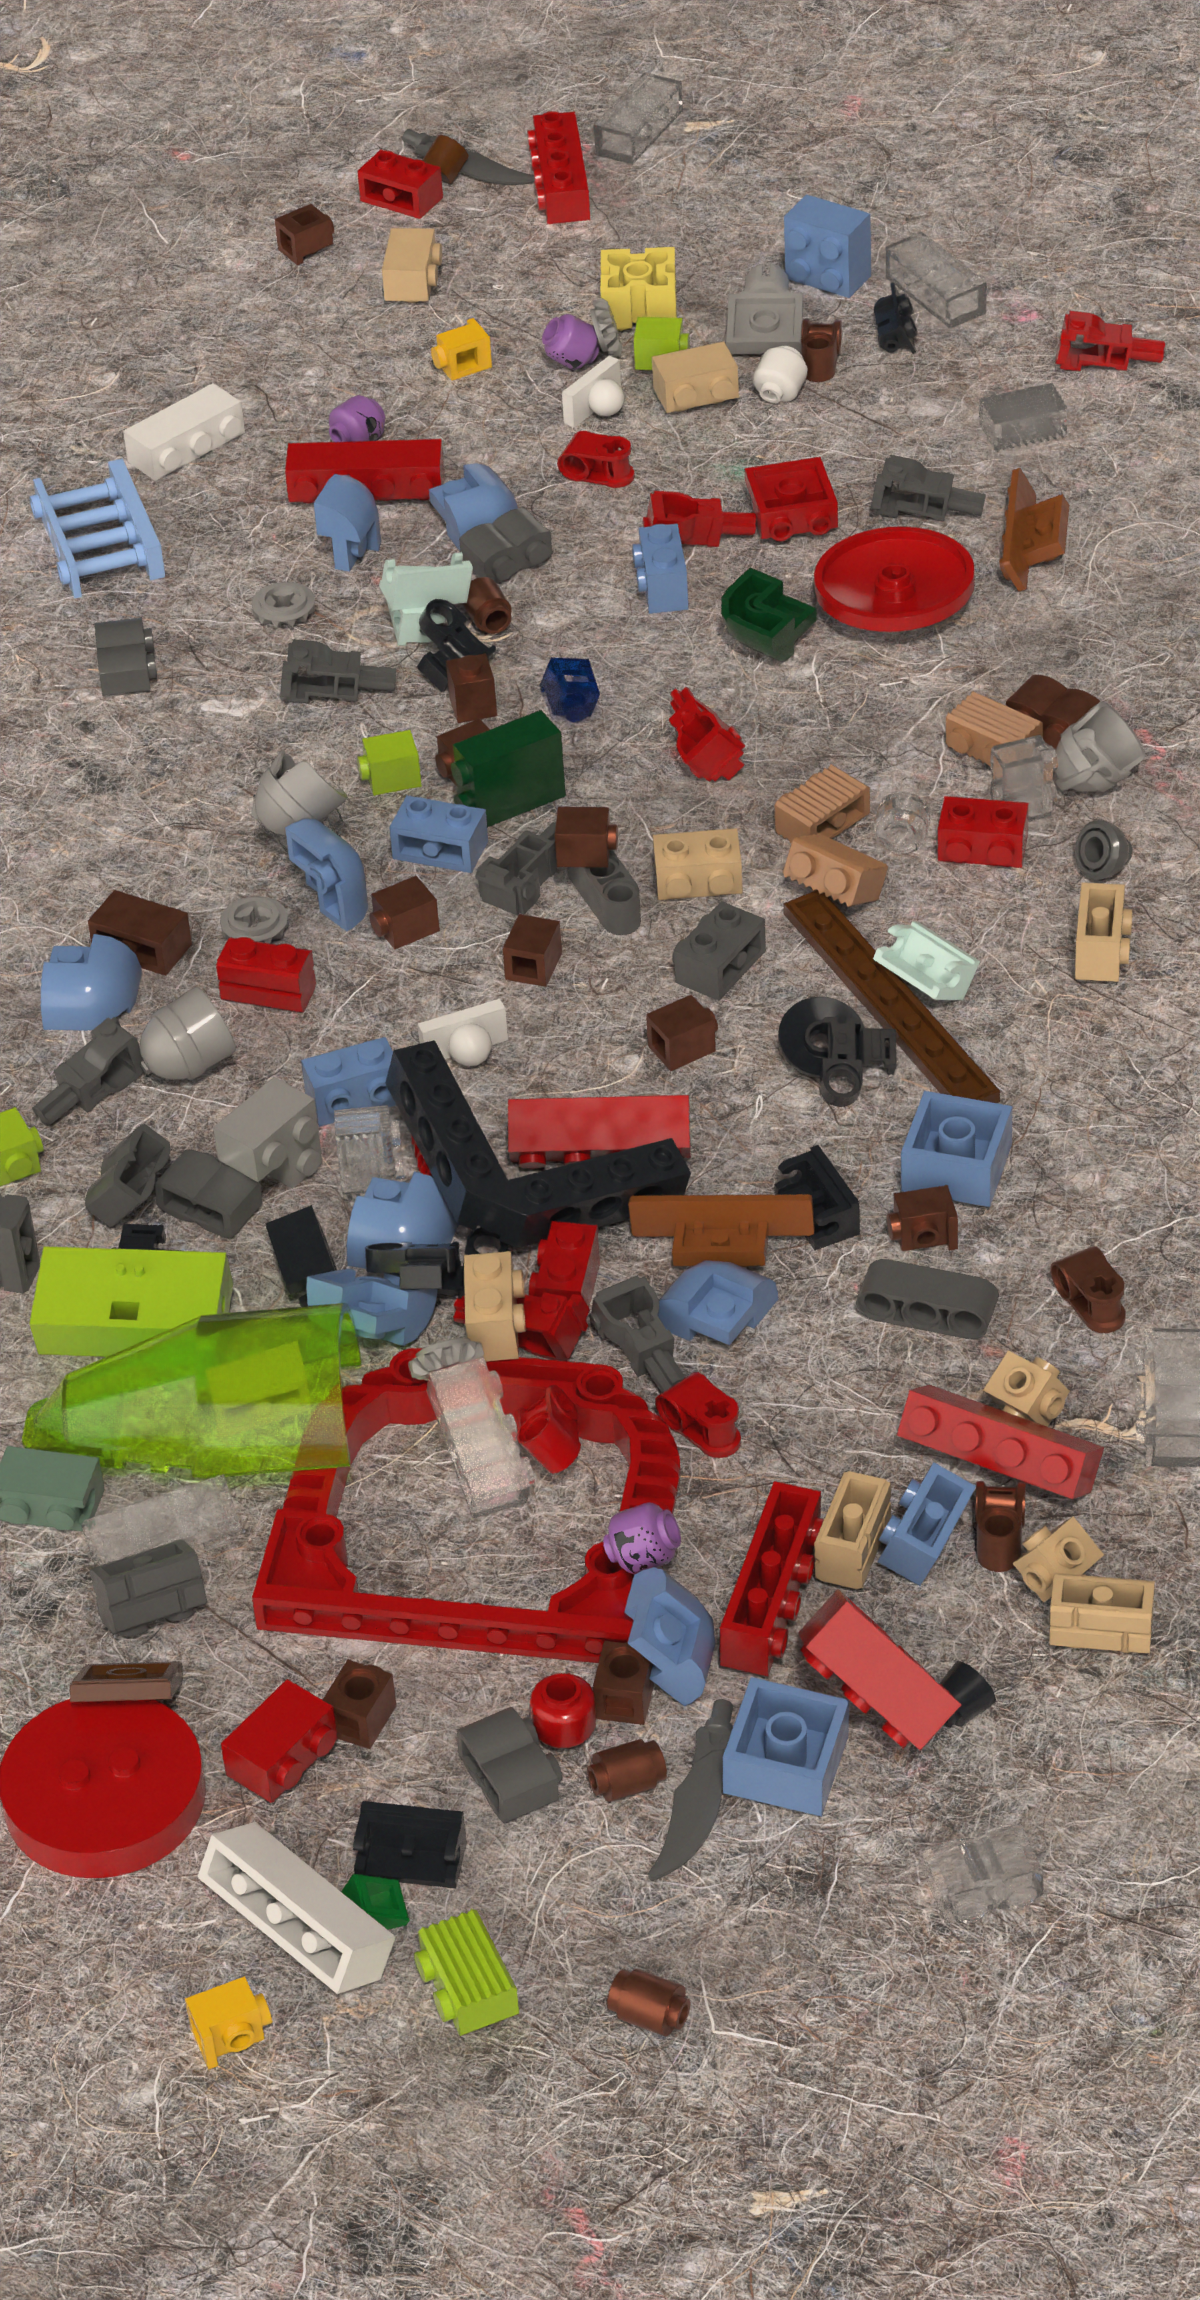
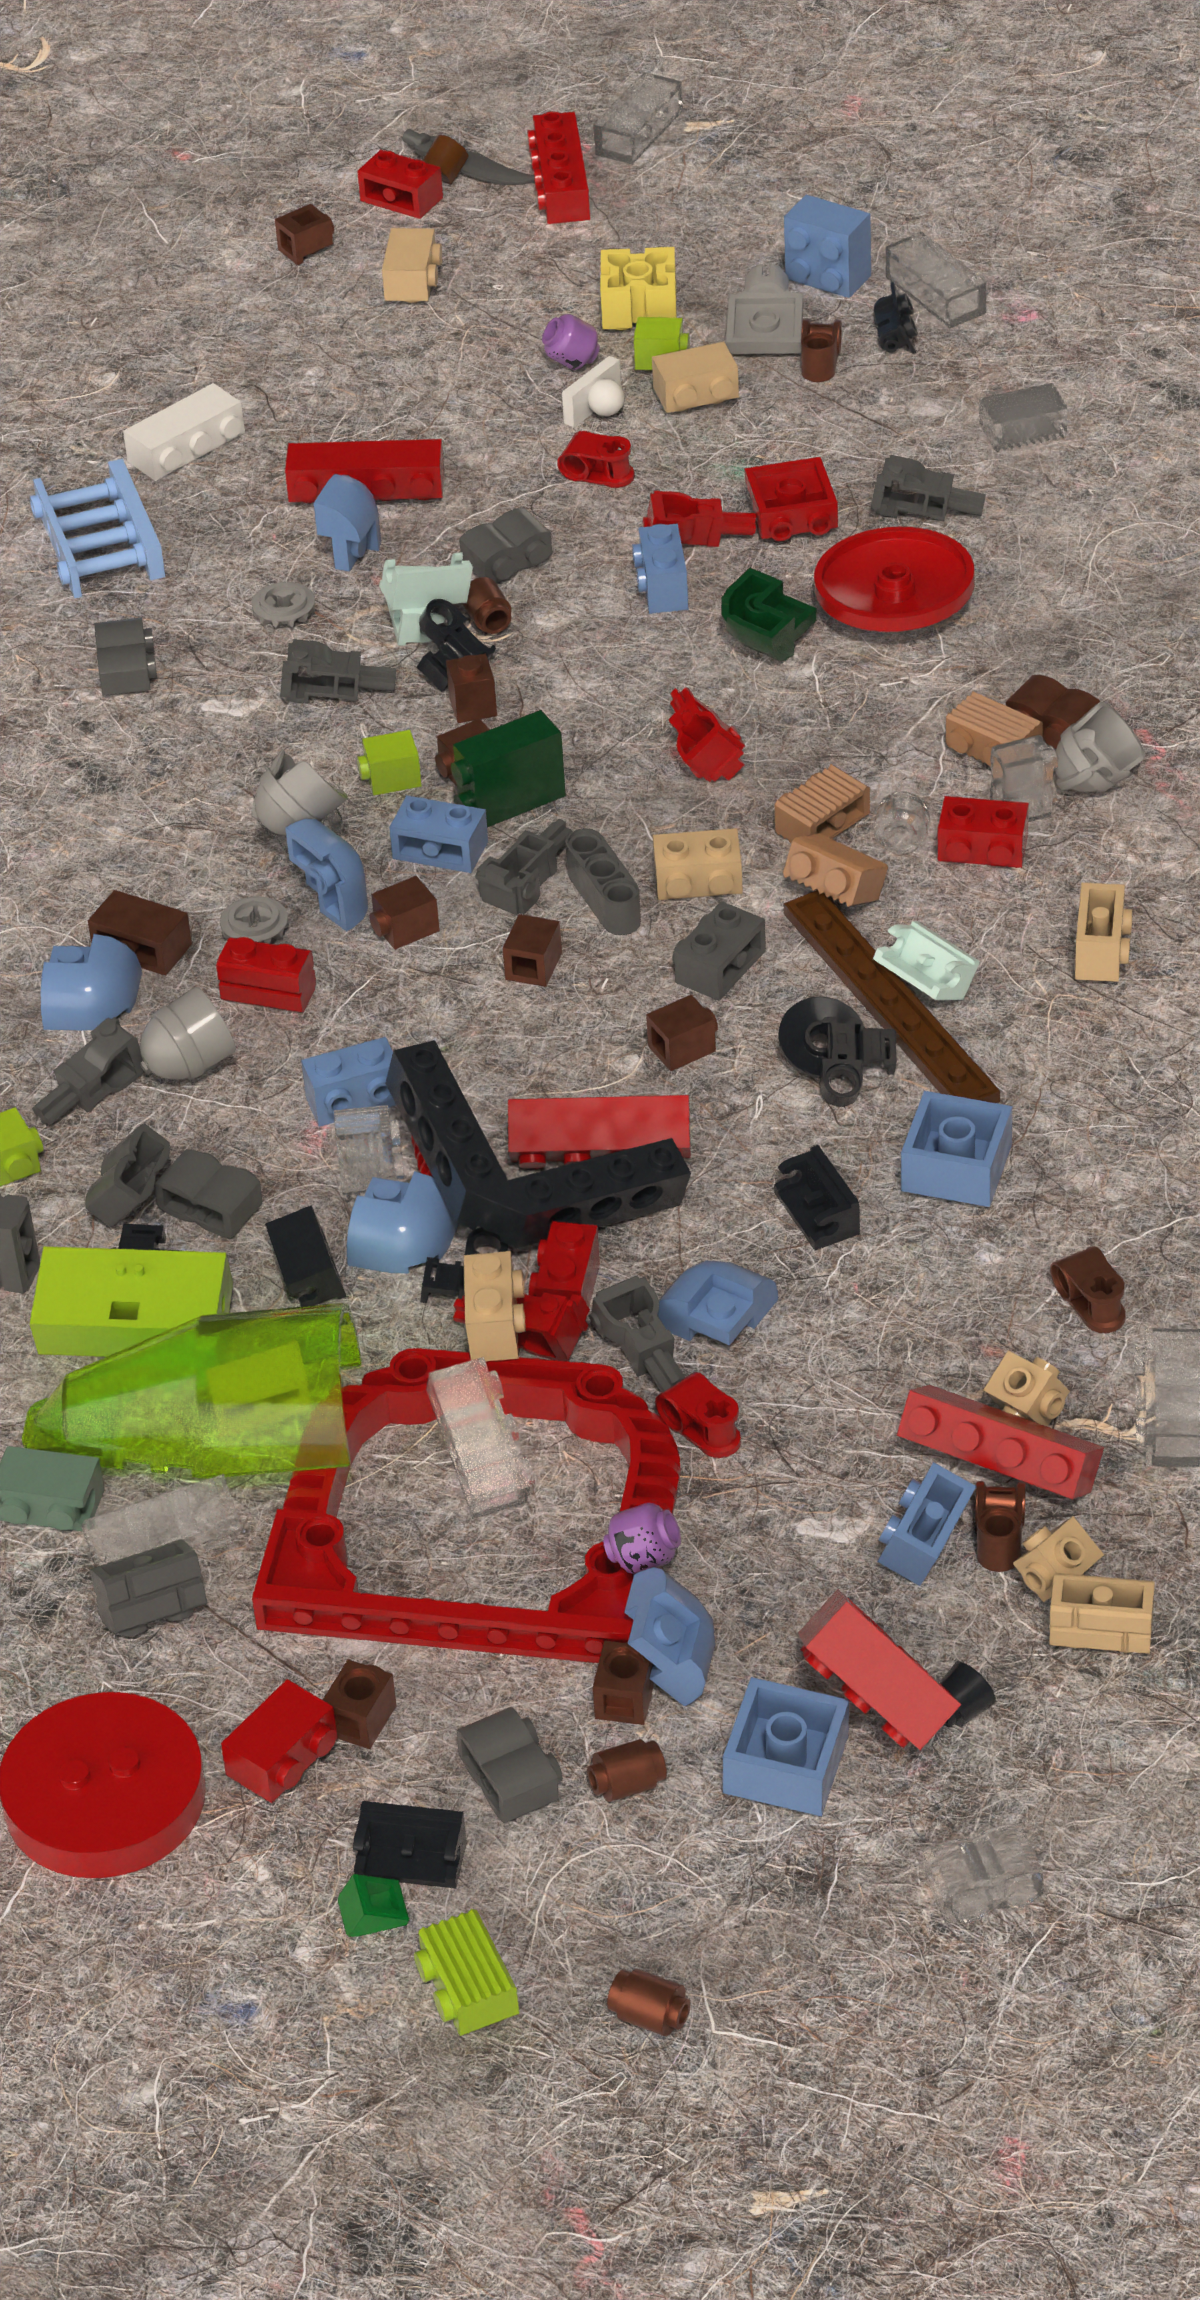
reddish brown tile [70,1661,183,1702] -> none
yellow brick [185,1976,272,2070] -> none
white brick [198,1822,396,1994] -> none
light grey brick [213,1077,323,1189] -> none
medium blue brick [306,1269,438,1346] -> none
medium lavender head [329,395,385,442] -> none
black piece [365,1242,460,1289] -> none
light grey gear [408,1338,484,1381] -> none
white tile [418,999,508,1066] -> none
medium blue brick [429,463,518,551] -> none
yellow brick [431,318,492,381] -> none
red piece [514,1384,581,1474] -> none
red head [530,1673,596,1748] -> none
clear blue brick [539,657,600,722] -> none
copper brick [555,807,618,868] -> none
light grey gear [590,298,622,357] -> none
dark orange bracket [628,1194,815,1267] -> none
dark grey sword [648,1699,733,1880] -> none
red brick [720,1481,824,1676] -> none
white head [753,346,808,403] -> none
tan brick [814,1471,891,1590] -> none
dark grey beam [856,1259,999,1339] -> none
copper brick [887,1185,958,1251] -> none
dark orange bracket [999,468,1070,592] -> none
red piece [1055,310,1165,371] -> none
dark grey brick [1075,820,1133,880] -> none

